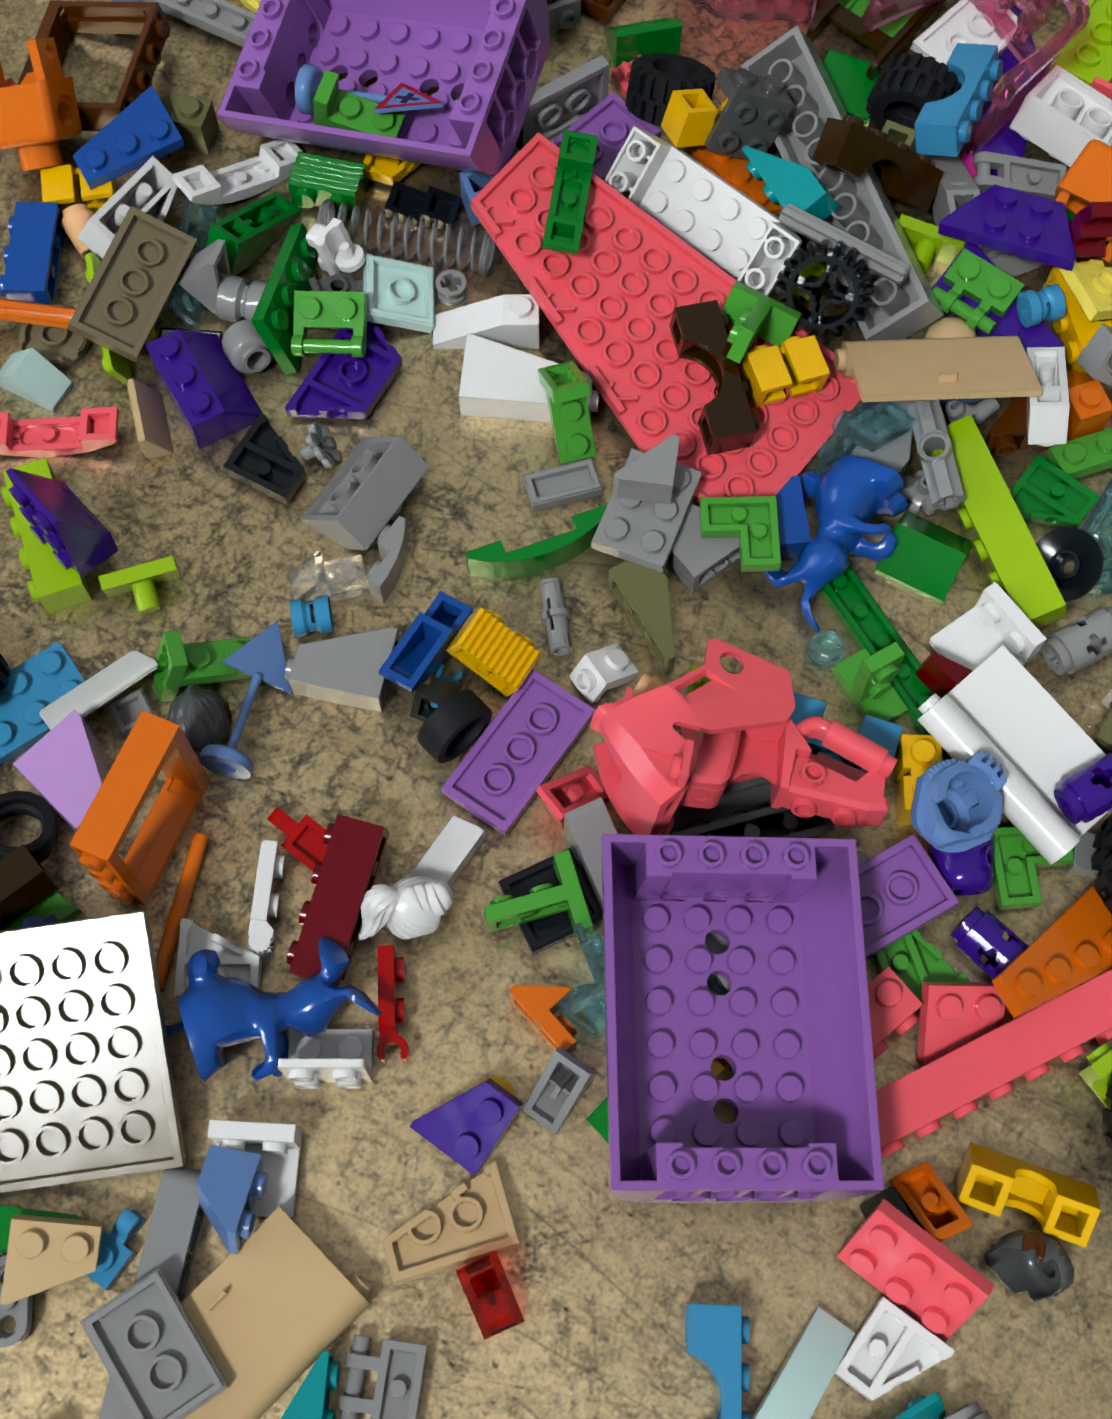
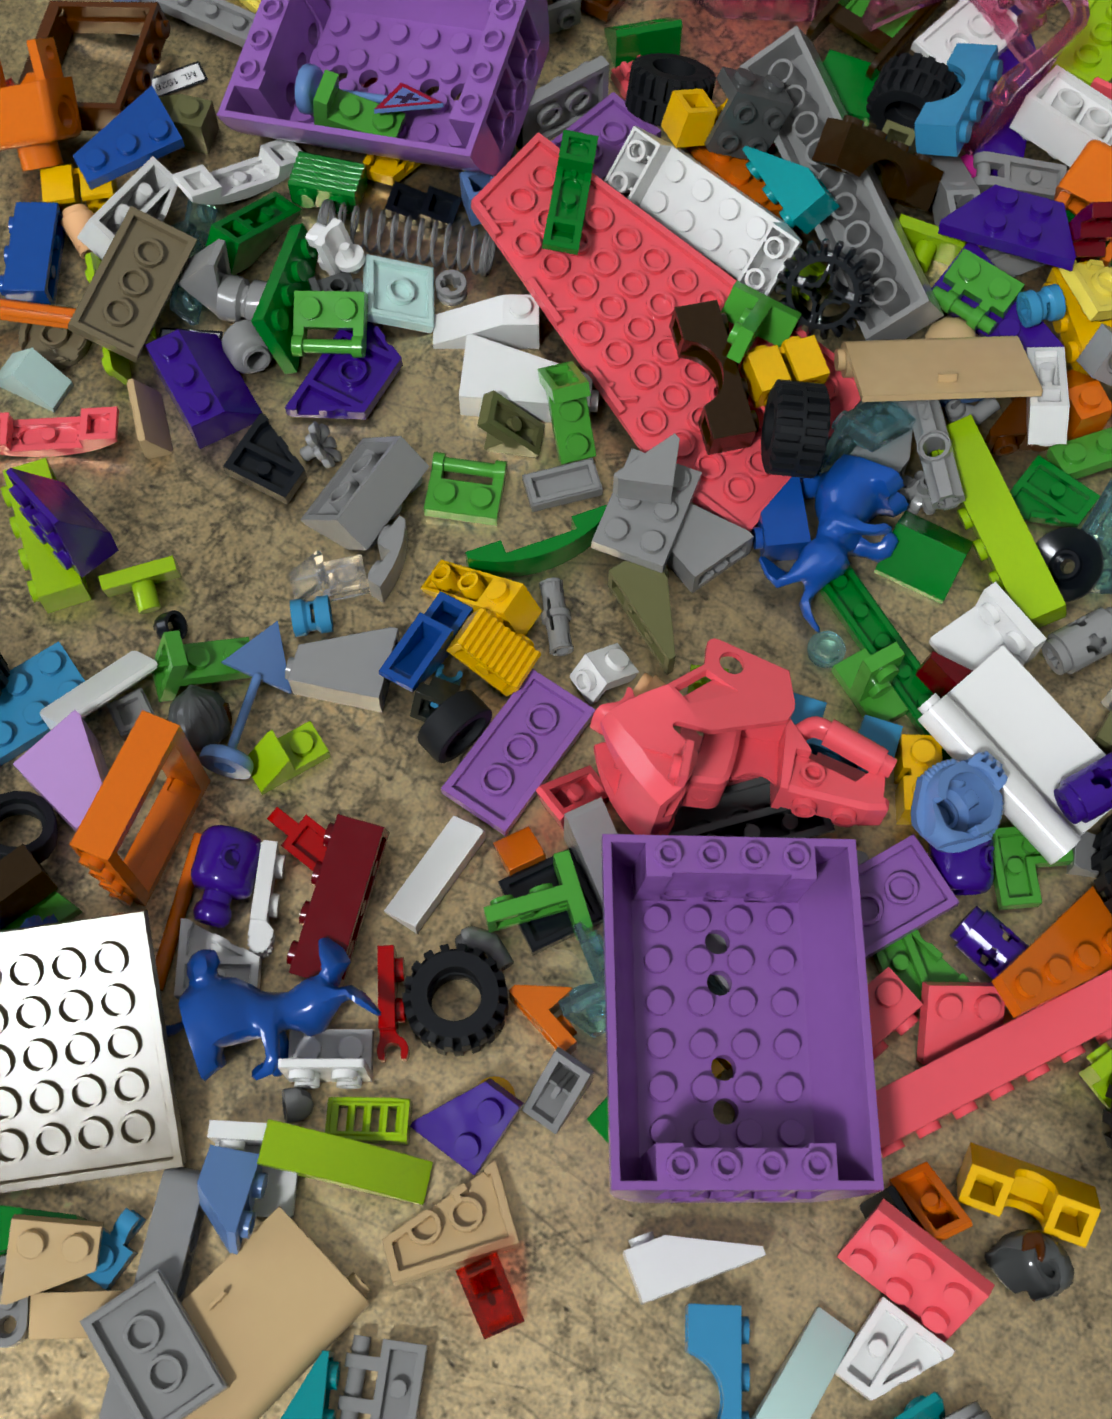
white hair [358,876,453,940] -> none
bright green plate [699,496,781,572] -> none
light grey axle [779,204,910,284] -> none
none -> tan slope [28,1290,125,1339]
none -> white sticker [152,61,208,97]
none -> black hinge [153,610,188,640]
none -> dark purple piece [191,825,262,928]
none -> lime slope [248,721,331,795]
none -> lime slope [257,1119,433,1206]
none -> light grey hinge [282,1087,314,1123]
none -> lime slope [325,1097,413,1146]
none -> black tyre [402,943,509,1057]
none -> yellow slope [420,559,542,636]
none -> bright green plate [424,452,508,526]
none -> light grey arm [455,926,514,971]
none -> olive slope [477,390,545,458]
none -> orange slope [493,826,546,876]
none -> white slope [622,1231,766,1305]
none -> black tyre [761,379,831,478]

